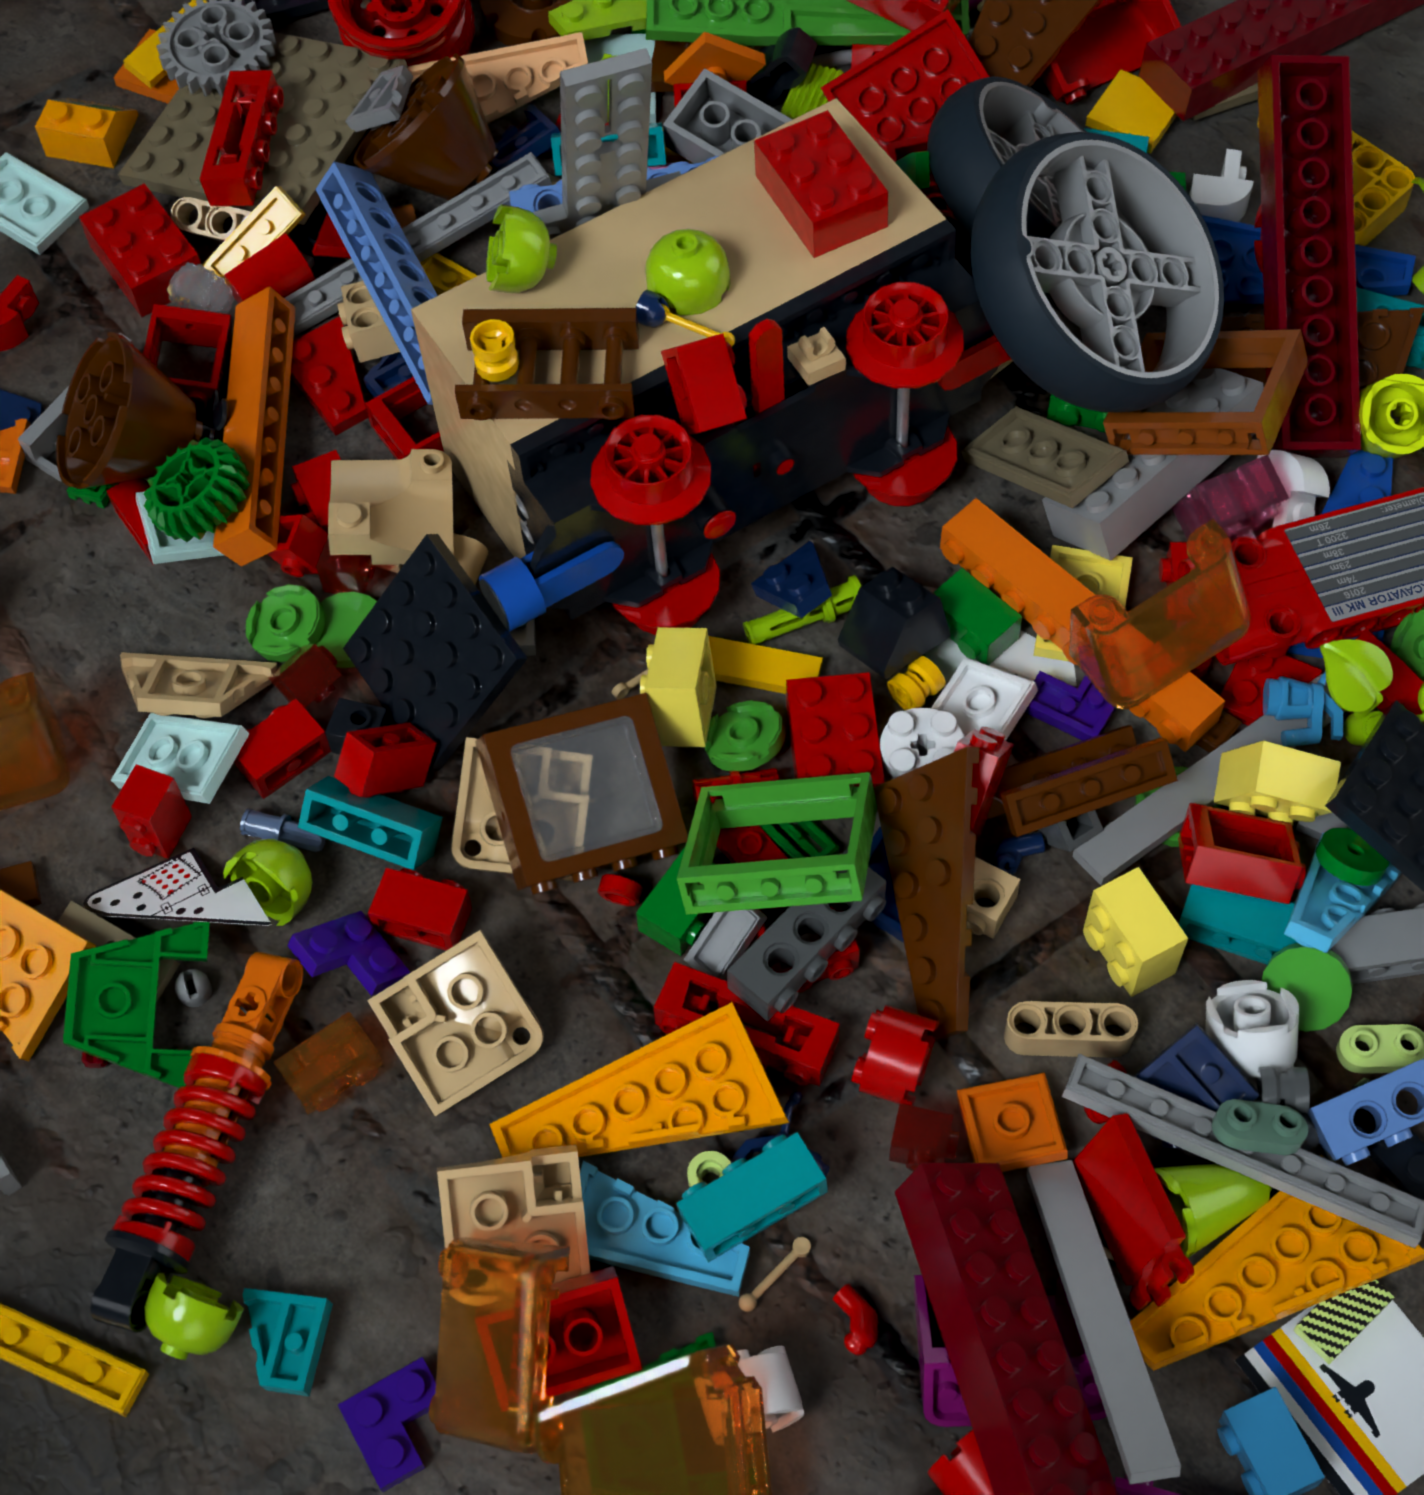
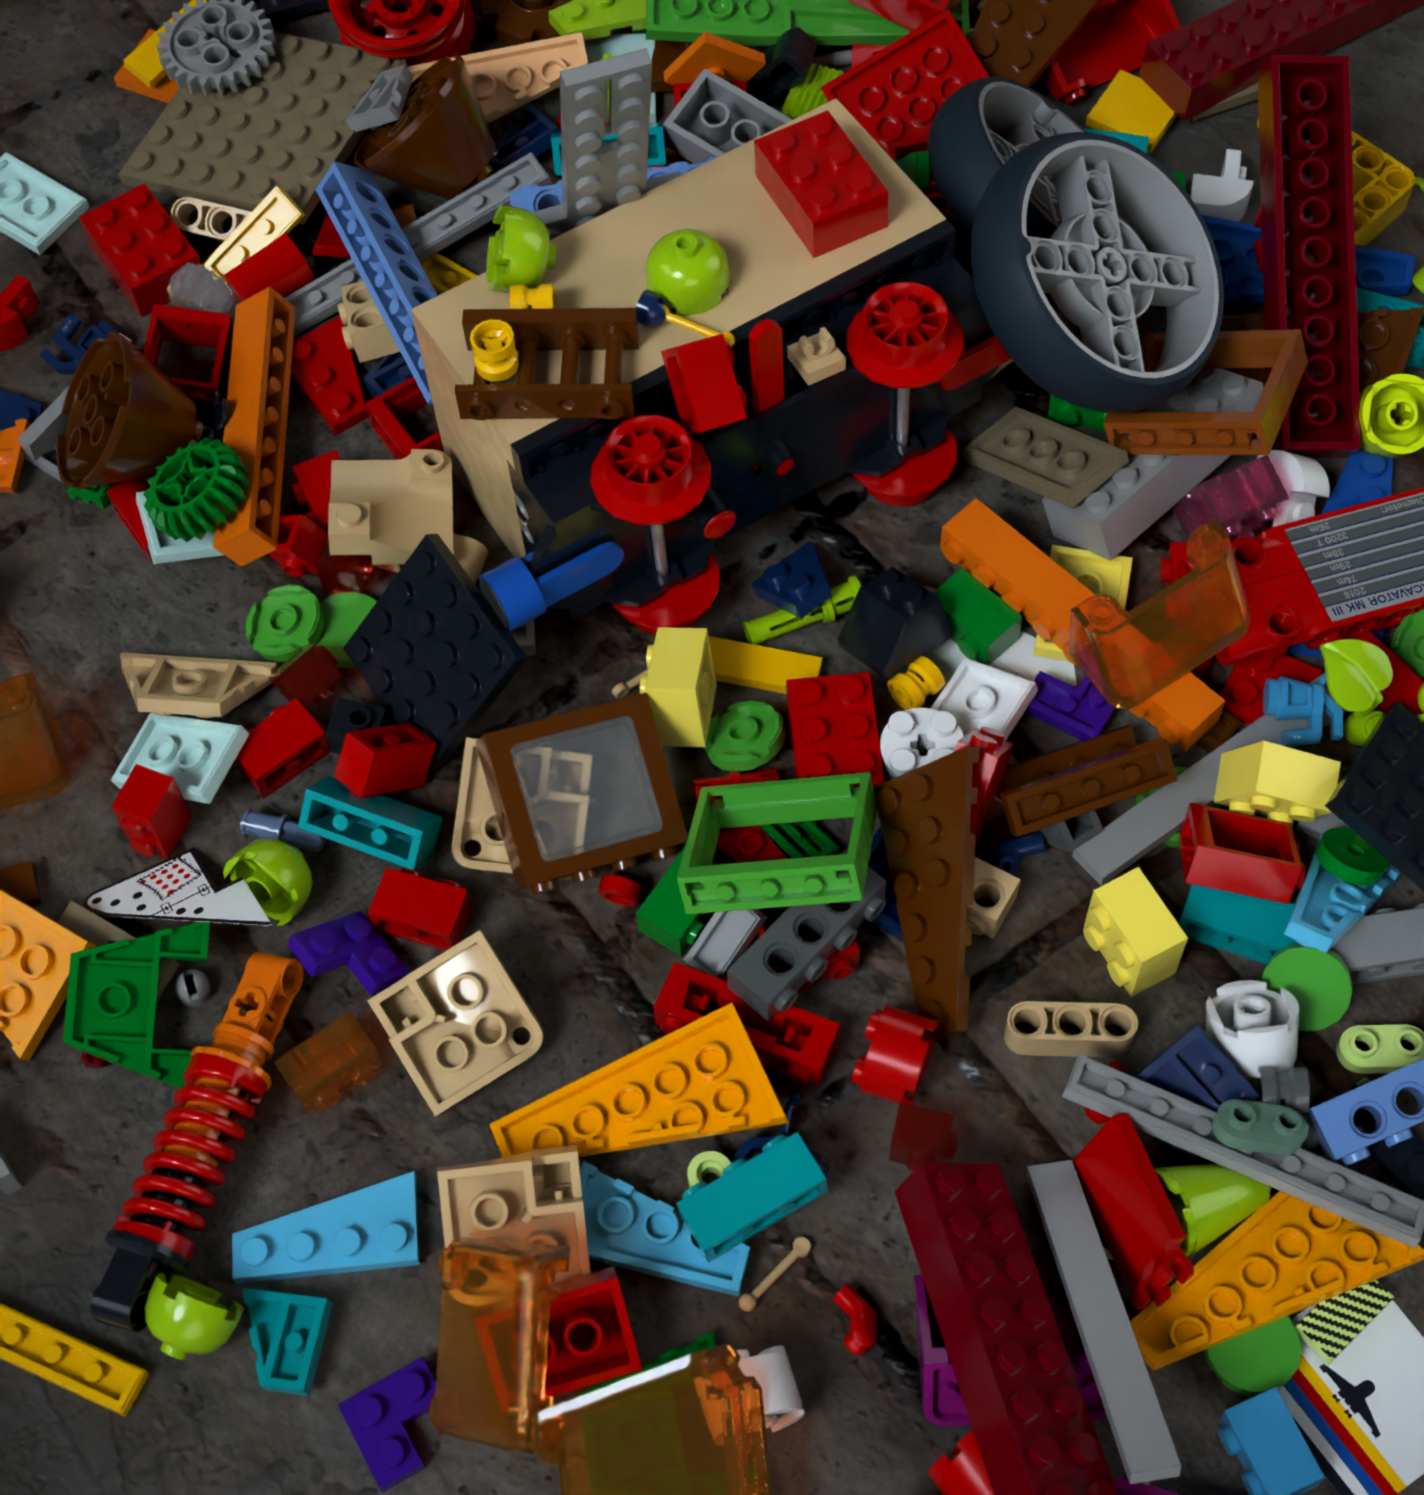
light orange slope [35,98,139,169] -> none
red brick [199,70,284,206] -> none
orange plate [957,1073,1068,1172] -> none
none -> dark blue piece [40,314,119,374]
none -> medium azure wing [232,1171,420,1284]
none -> yellow wheel [509,283,557,309]
none -> bright green tile [1204,1316,1302,1396]

